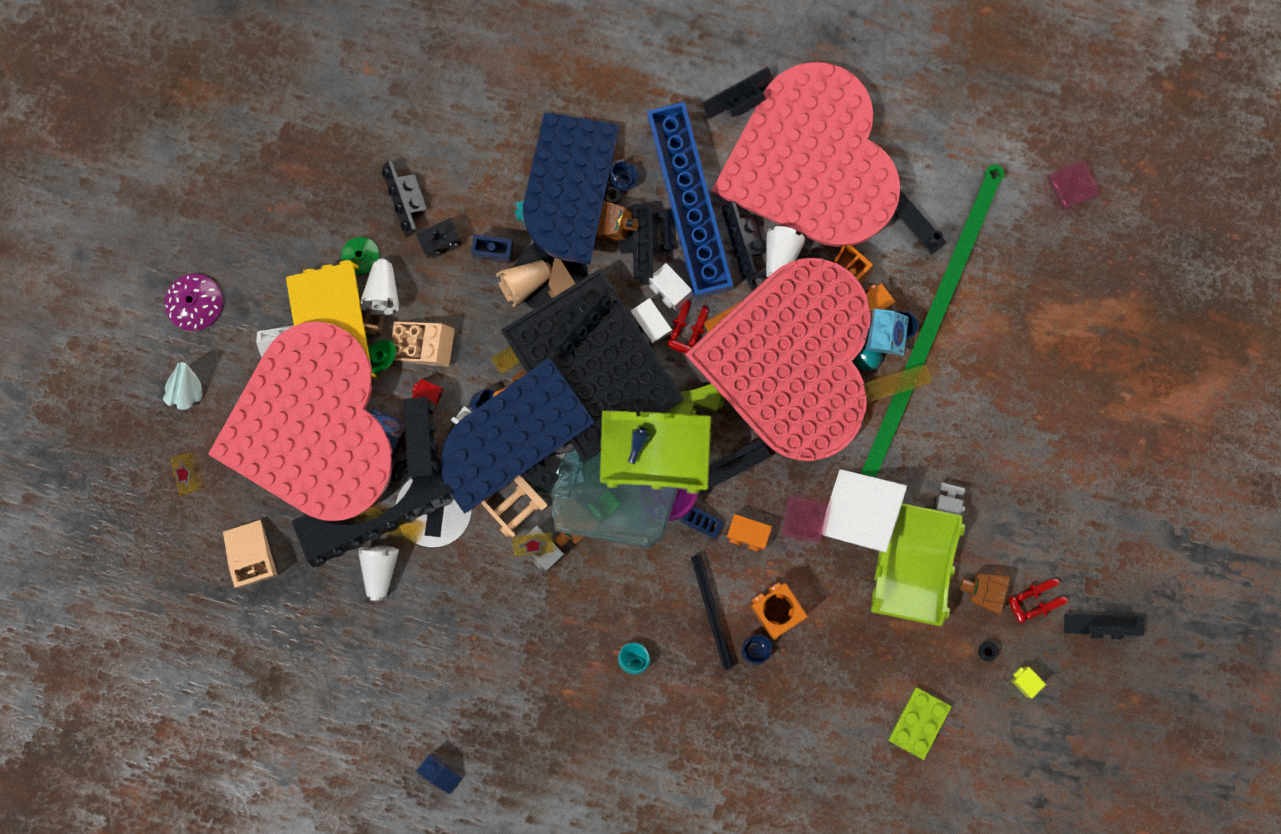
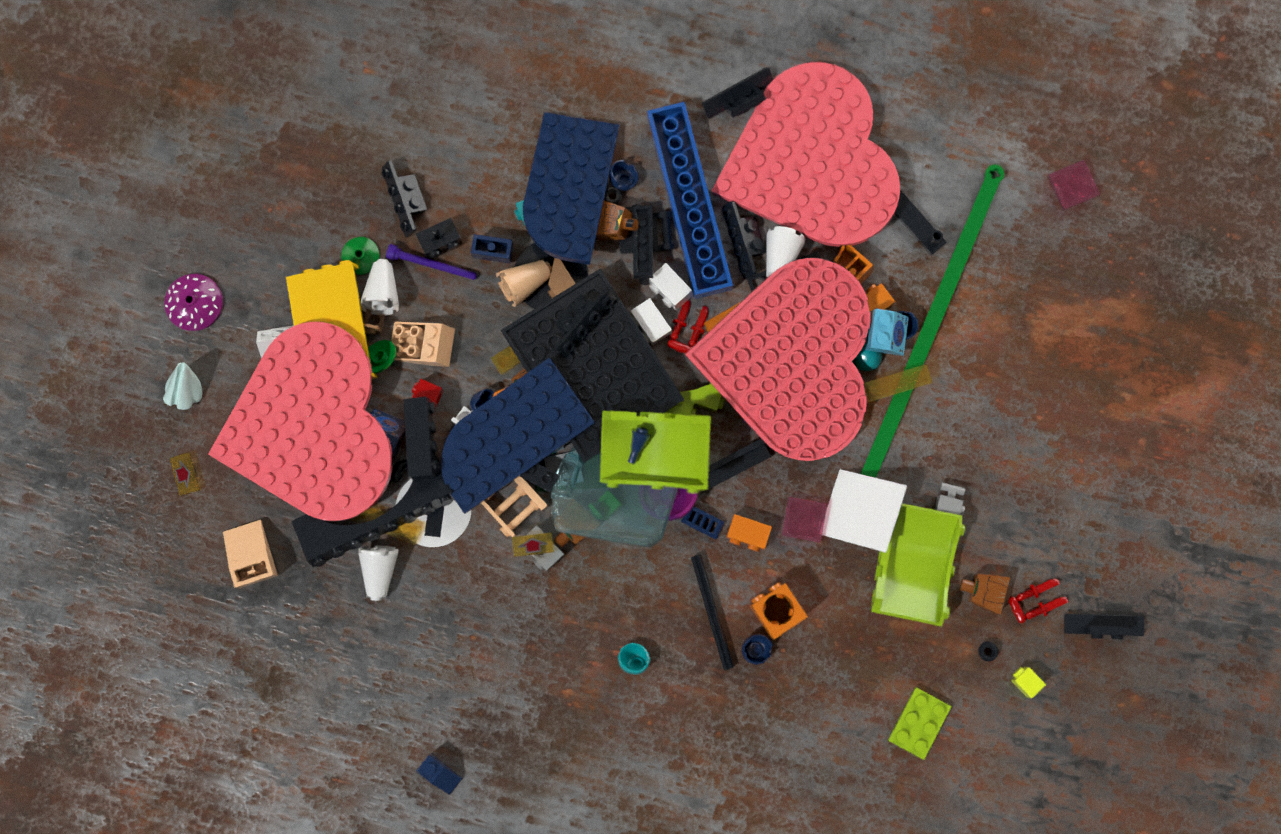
none -> dark purple piece [386,244,477,280]

